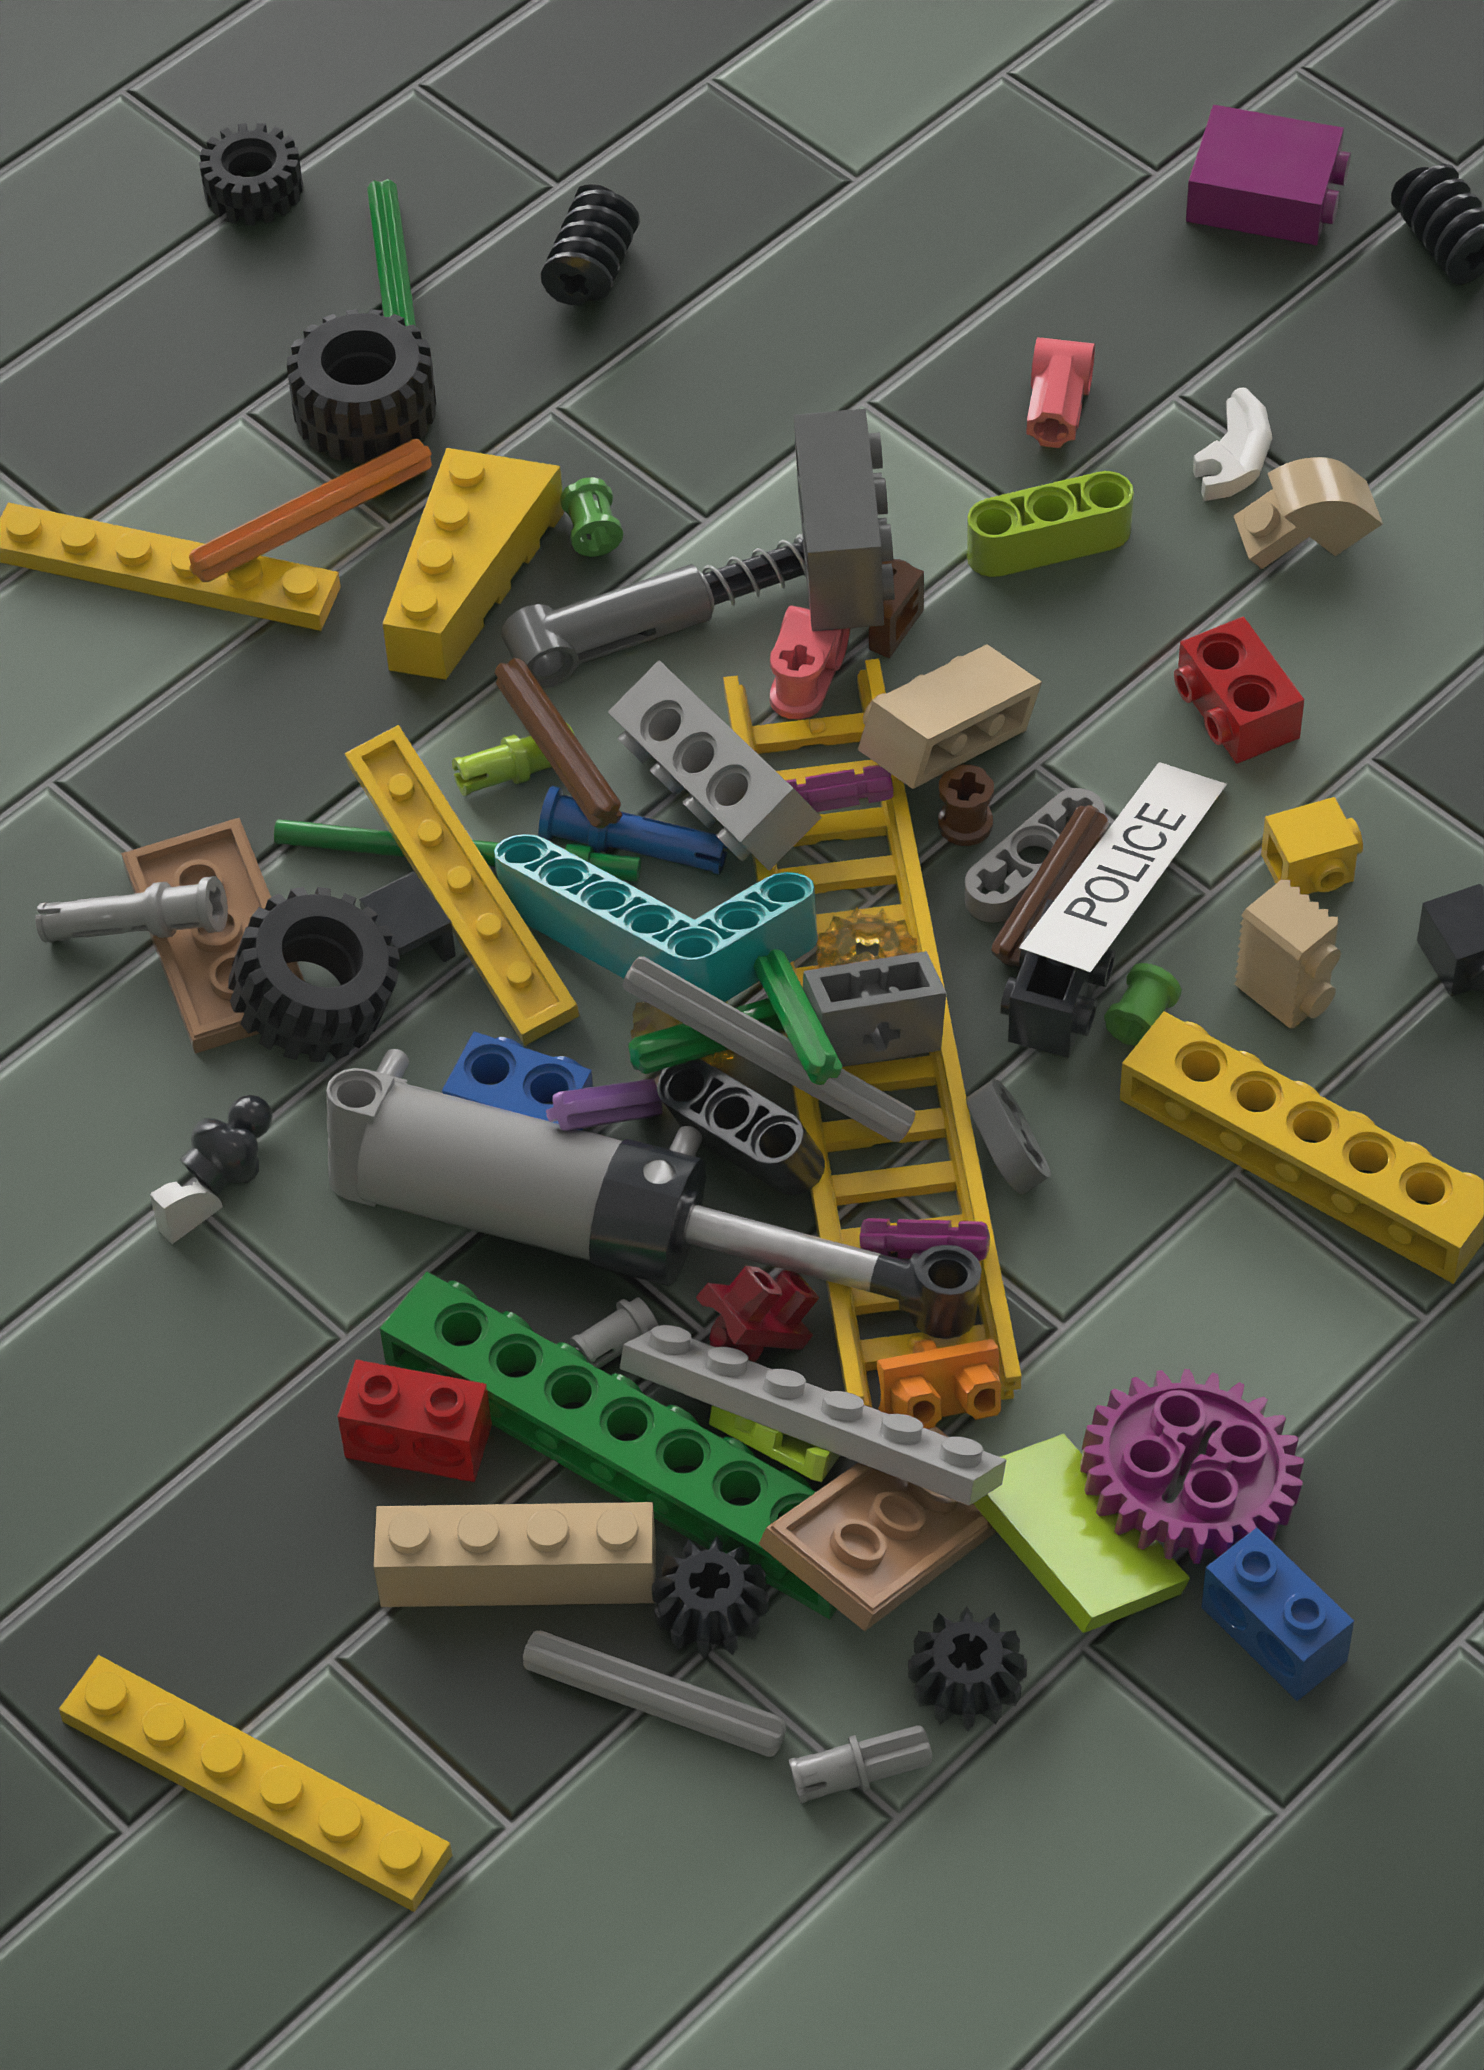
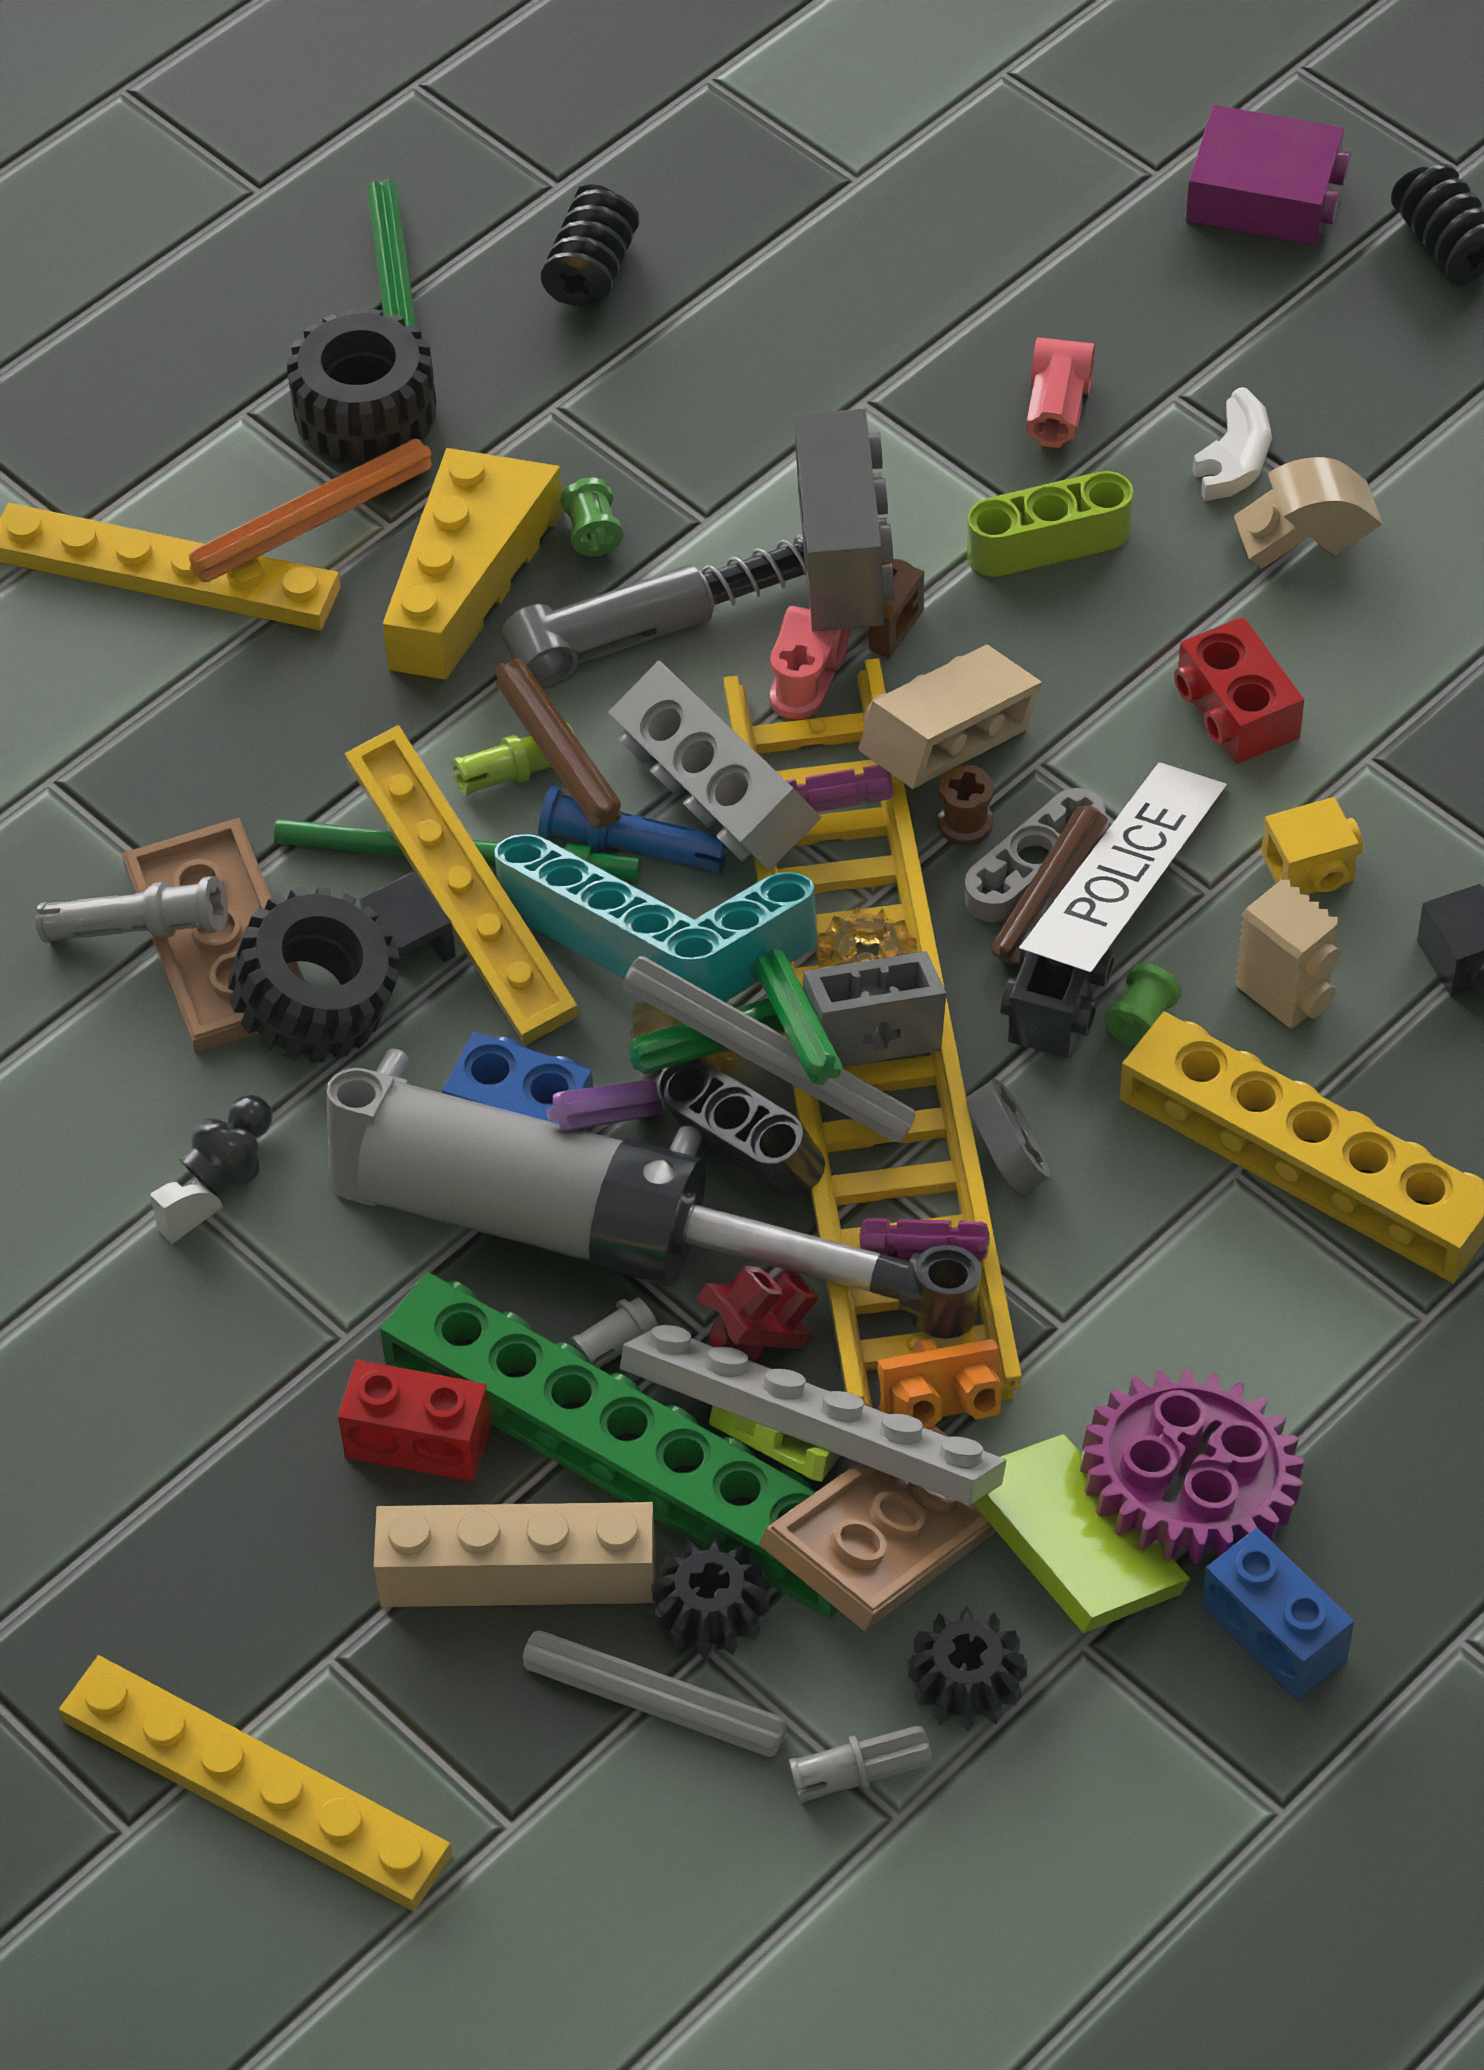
black tyre [199,123,303,225] -> none

